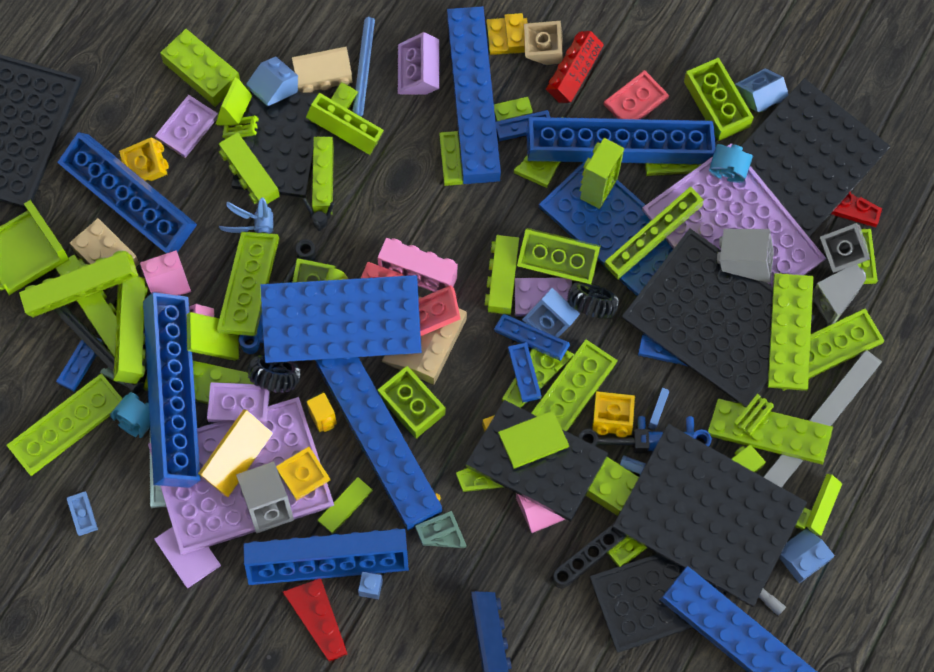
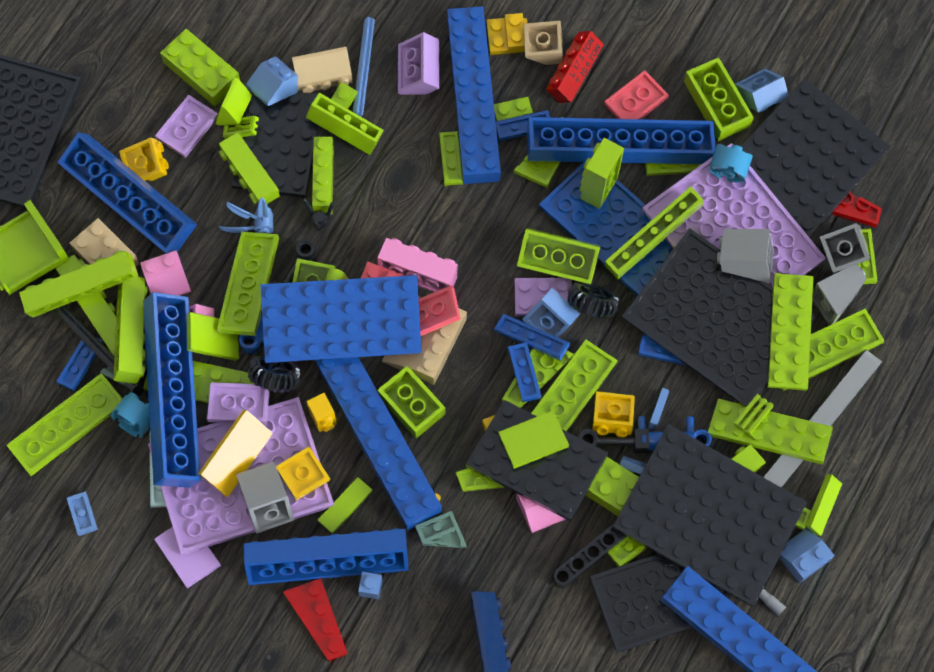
lime brick [485,235,519,315] -> none

